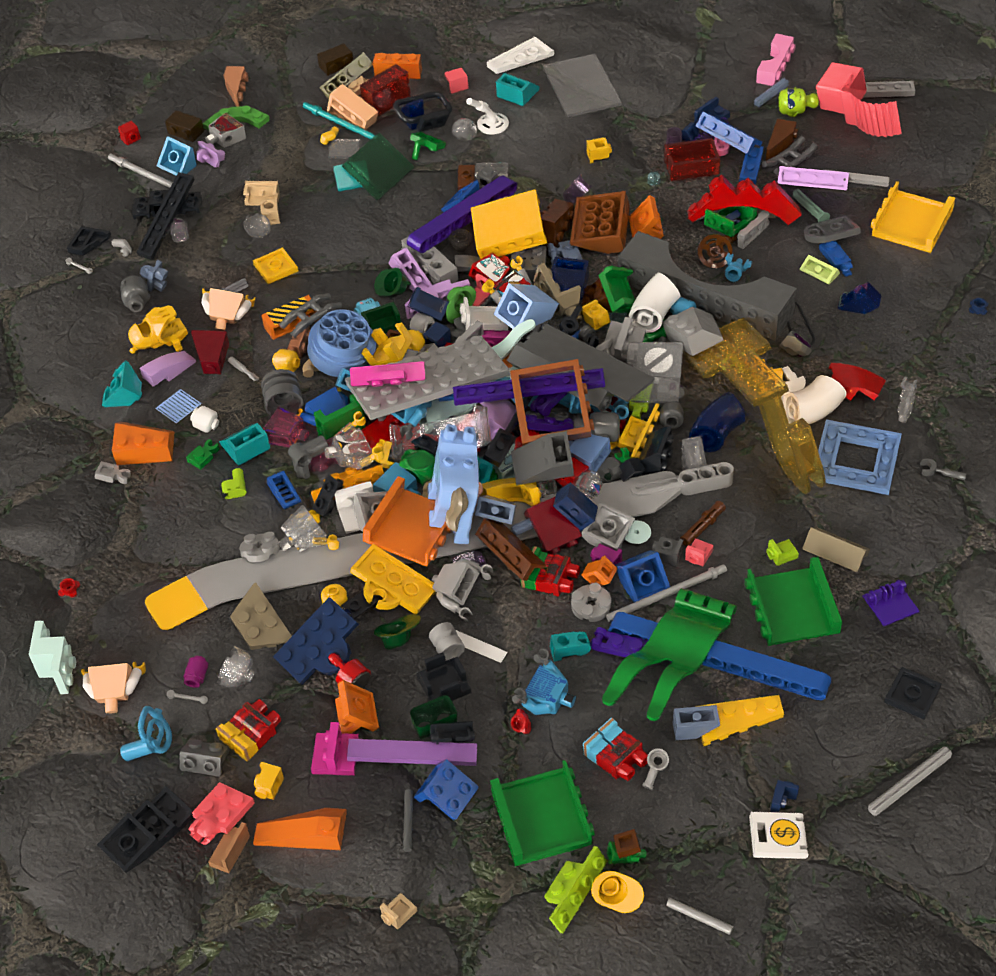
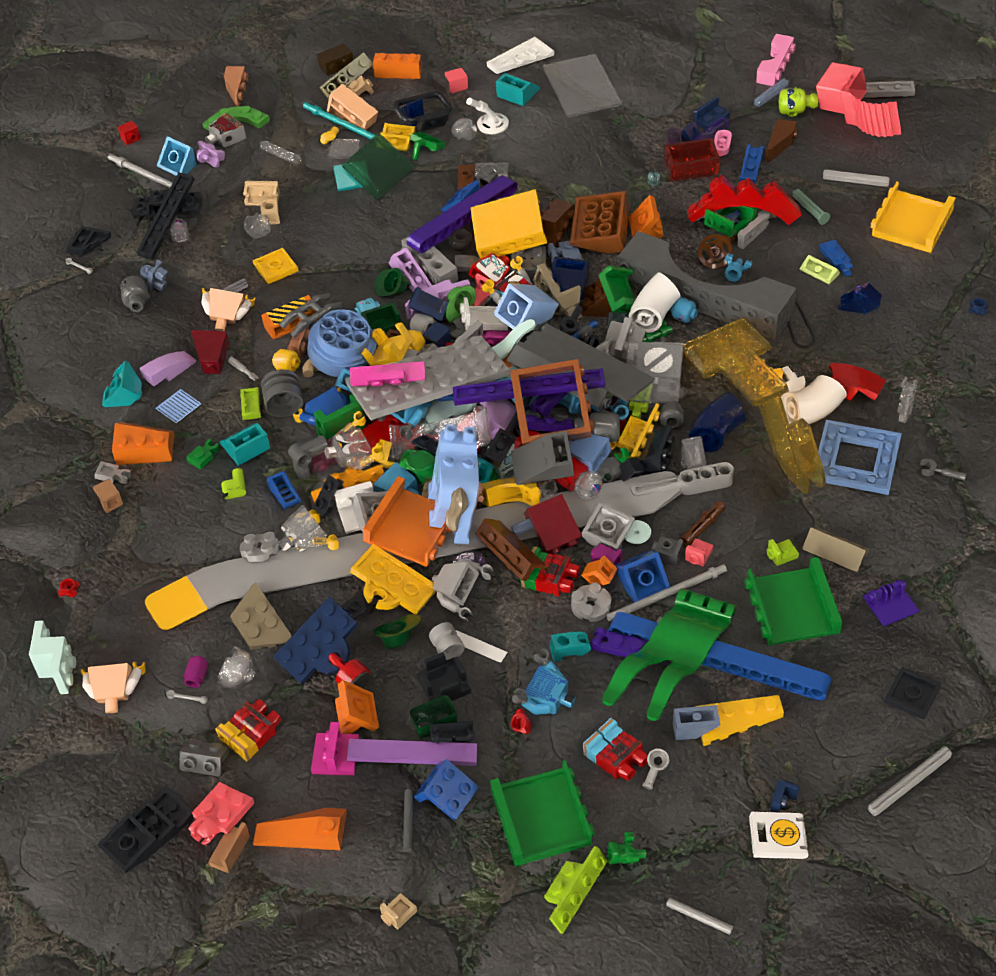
light grey arm [112,239,132,257] -> none
dark azure piece [120,706,172,761] -> none
yellow helmet [128,305,188,354] -> none
dark brown brick [165,110,204,142] -> none
white head [190,406,219,433] -> none
yellow brick [254,762,284,800] -> none
clear pink torso [263,407,310,448] -> none
yellow head [321,584,348,610] -> none
clear red piece [360,64,411,117] -> none
sand blue slope [475,495,517,525] -> none
dark blue panel [553,482,598,530] -> none
clear purple piece [563,174,592,203] -> none
yellow brick [582,299,610,330] -> none
yellow brick [587,137,612,164] -> none
yellow piece [591,871,644,913] -> none
reddish brown plate [613,829,641,858] -> none
light grey wedge [662,307,724,356] -> none
fence [696,112,763,155] -> none
dark grey piece [762,135,818,175] -> none
lavender panel [778,166,849,190] -> none
dark grey rock [779,331,812,357] -> none
dark grey tile [804,215,861,243] -> none
none -> medium nougat panel [93,479,123,513]
none -> lime plate [240,387,261,420]
none -> clear axle [260,141,301,166]
none -> yellow slope [376,123,416,151]

